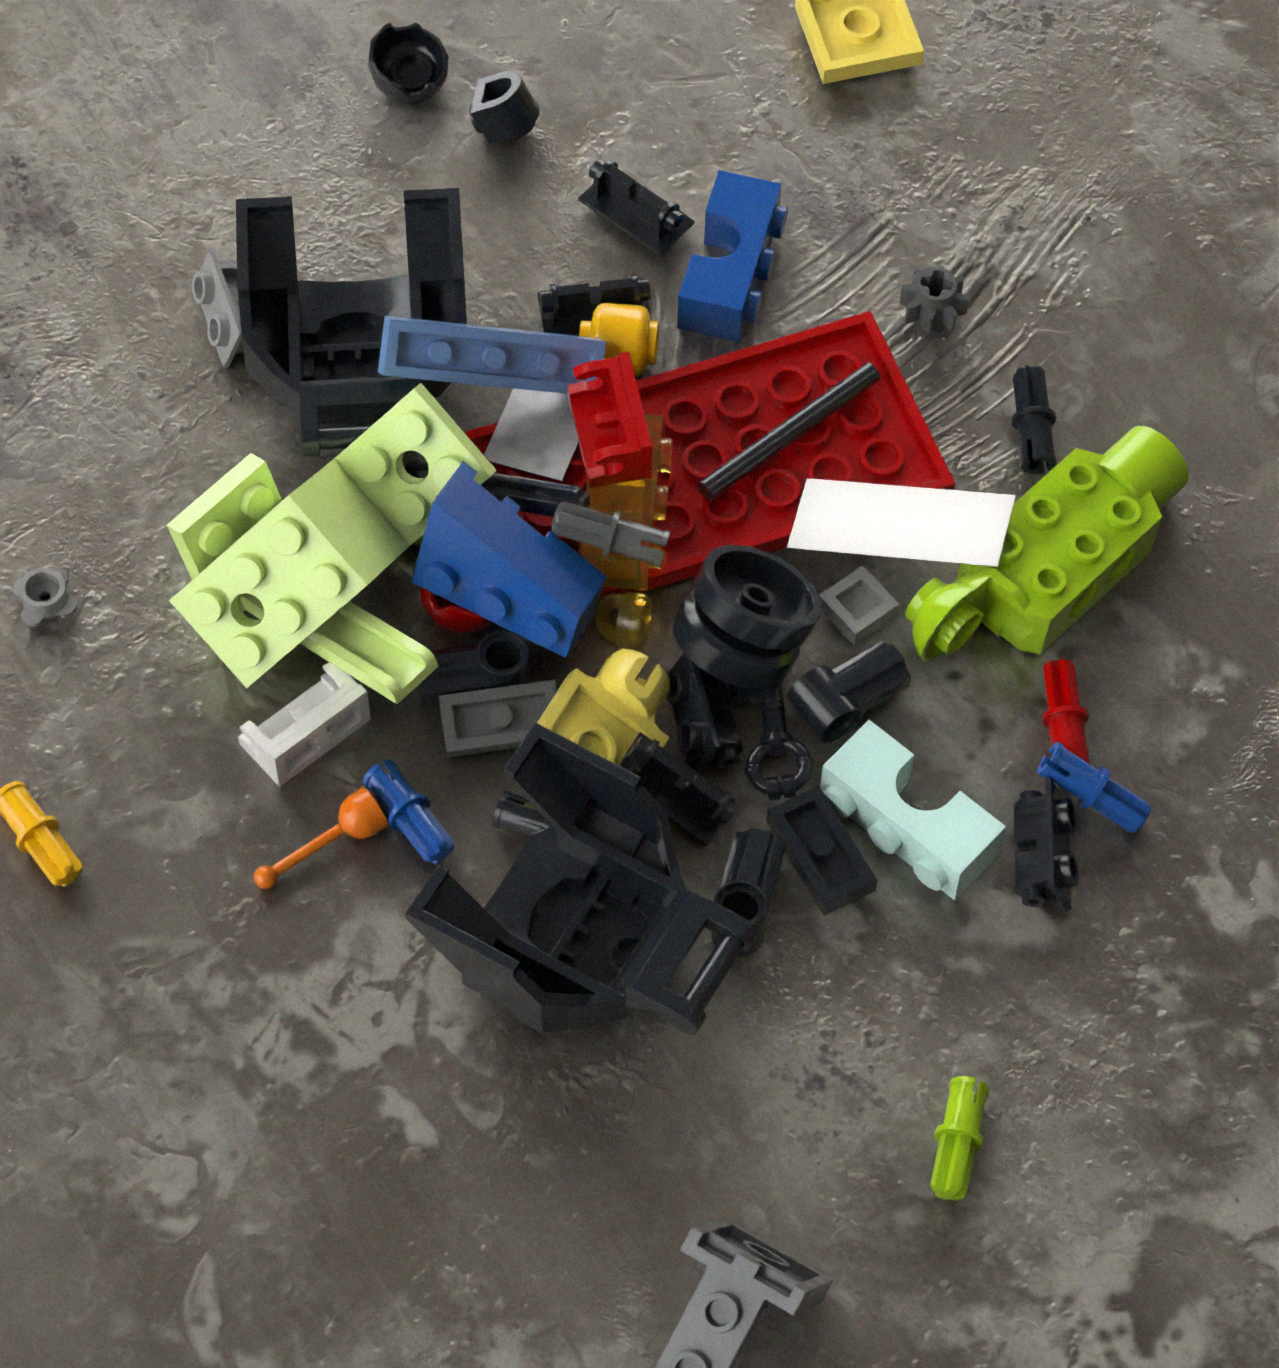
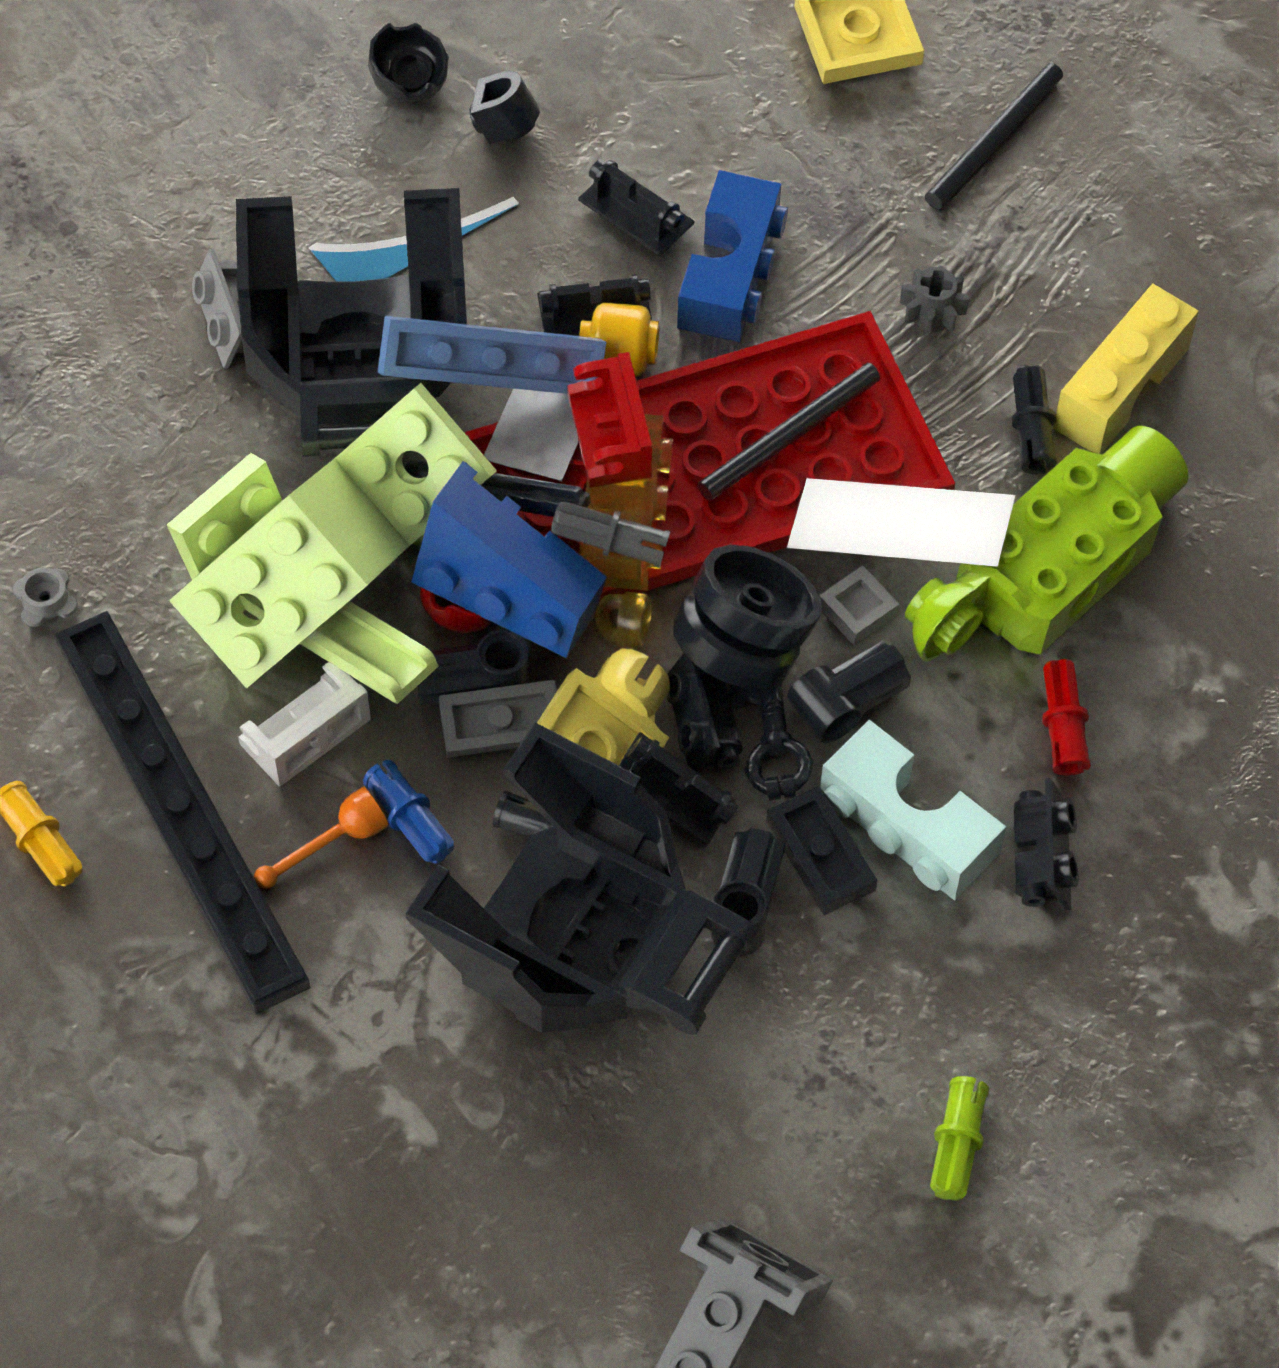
blue axle [1037,742,1151,833] -> none
none -> black tile [55,611,310,1014]
none -> dark azure sticker [308,197,519,282]
none -> black bar [925,63,1063,209]
none -> light yellow arch [1053,283,1199,454]

